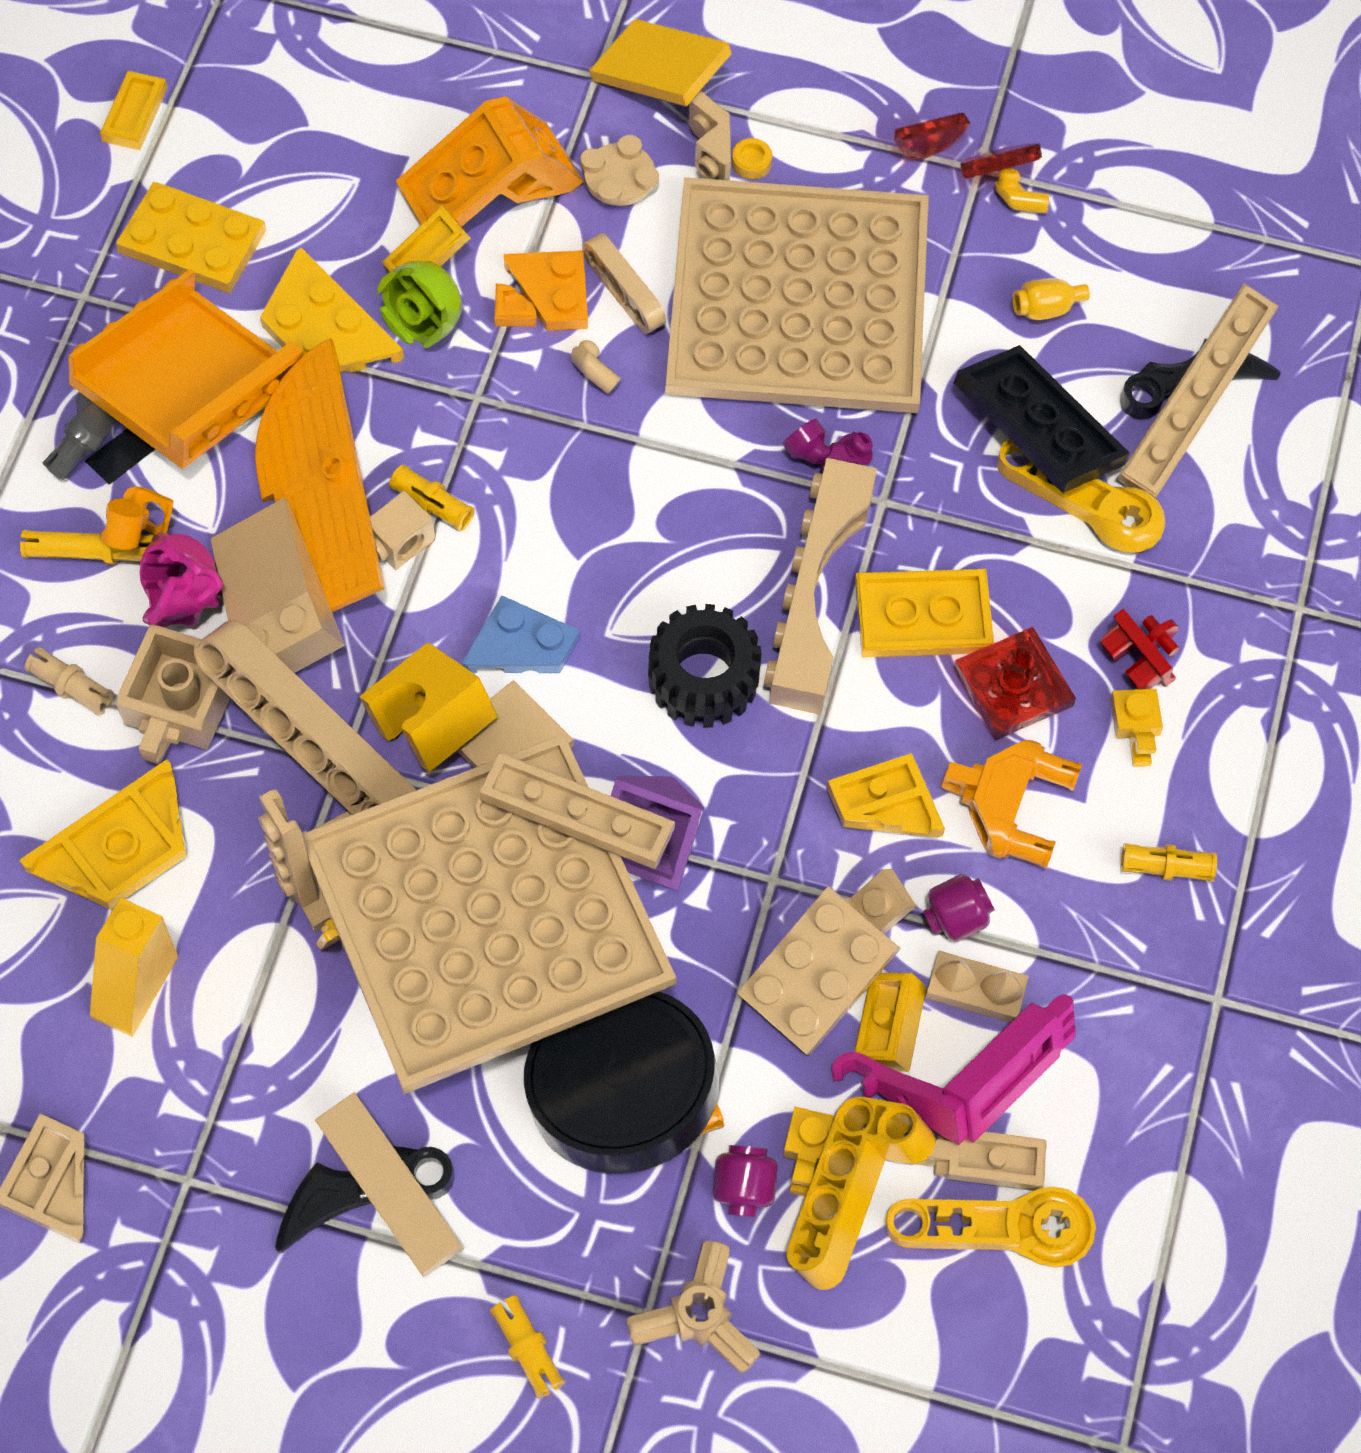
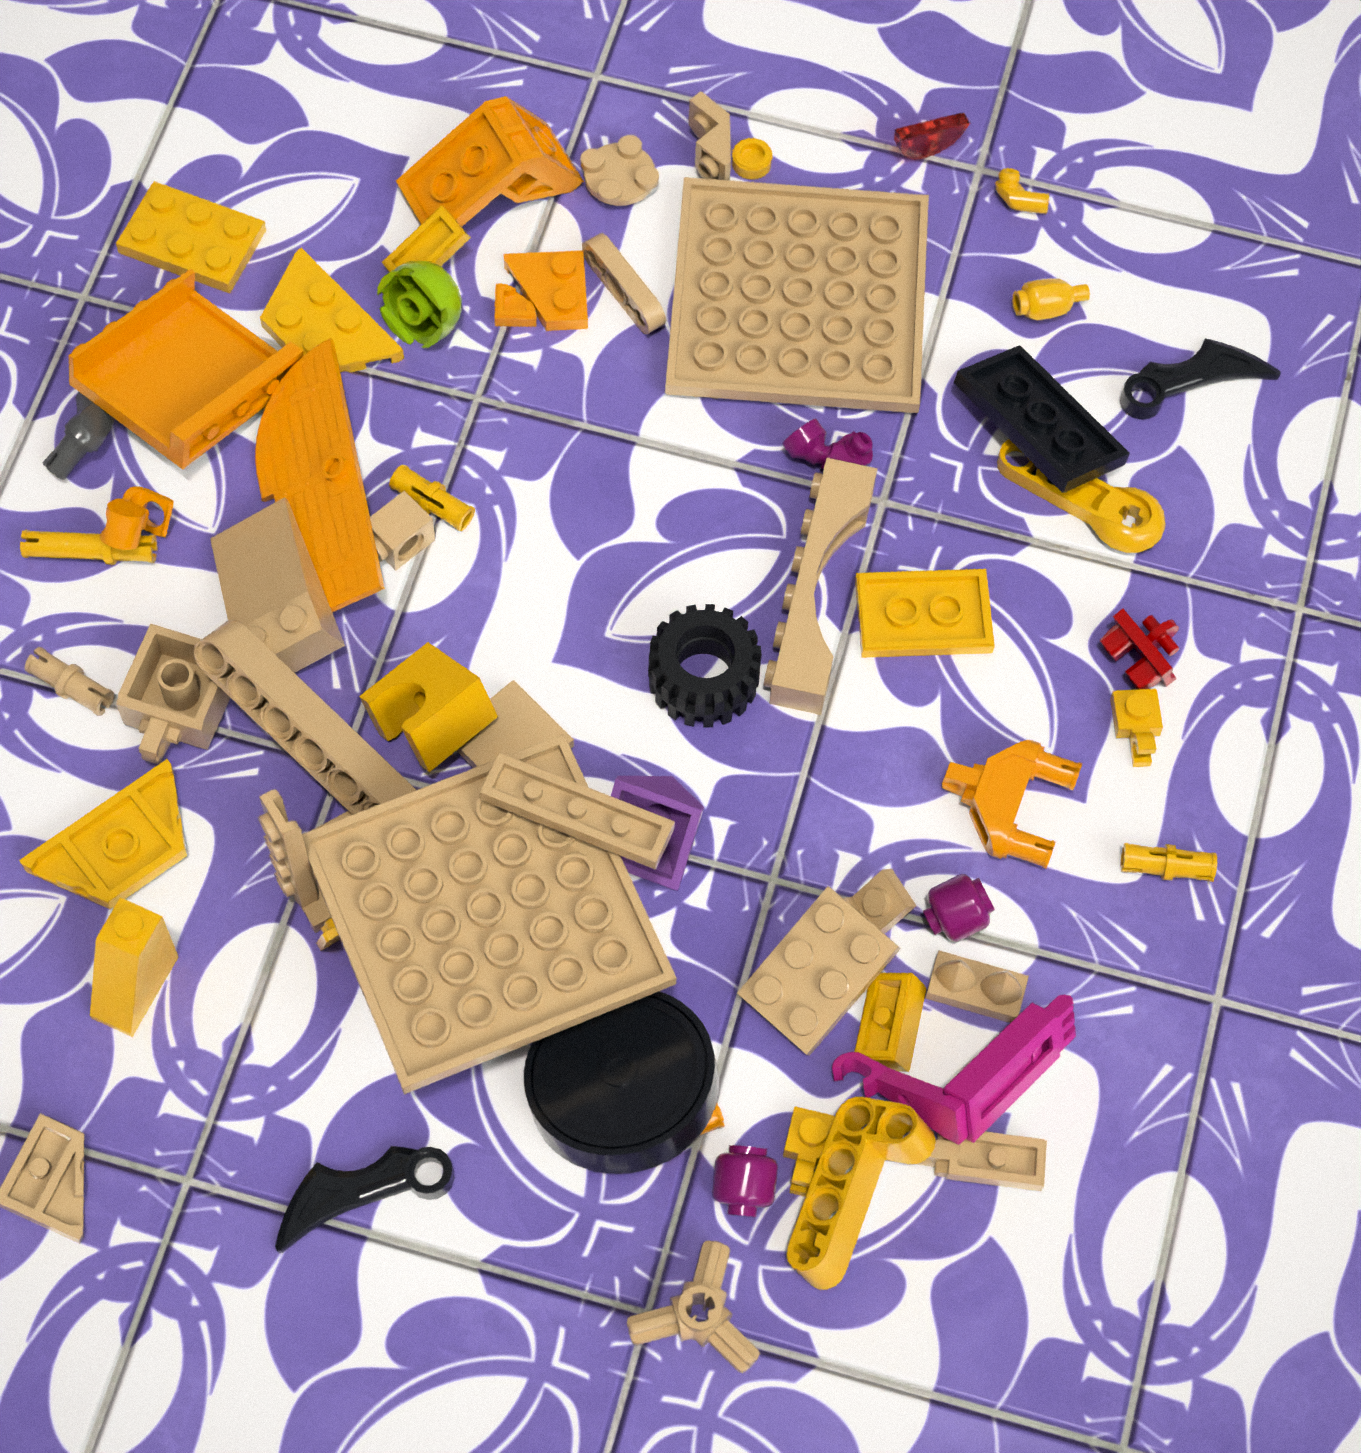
black sticker [85,428,155,484] -> none
yellow tile [100,71,168,151] -> none
dark pink head [139,532,223,628] -> none
tan tile [315,1092,464,1278] -> none
medium blue wing [462,595,580,674] -> none
yellow pin [490,1295,565,1399] -> none
tan arm [571,340,621,394] -> none
yellow tile [589,19,732,107] -> none
yellow wing [827,753,945,838] -> none
yellow beam [886,1186,1096,1268] -> none
clear red plate [953,627,1076,740] -> none
clear red tile [960,143,1042,179] -> none
tan tile [1116,283,1279,498] -> none

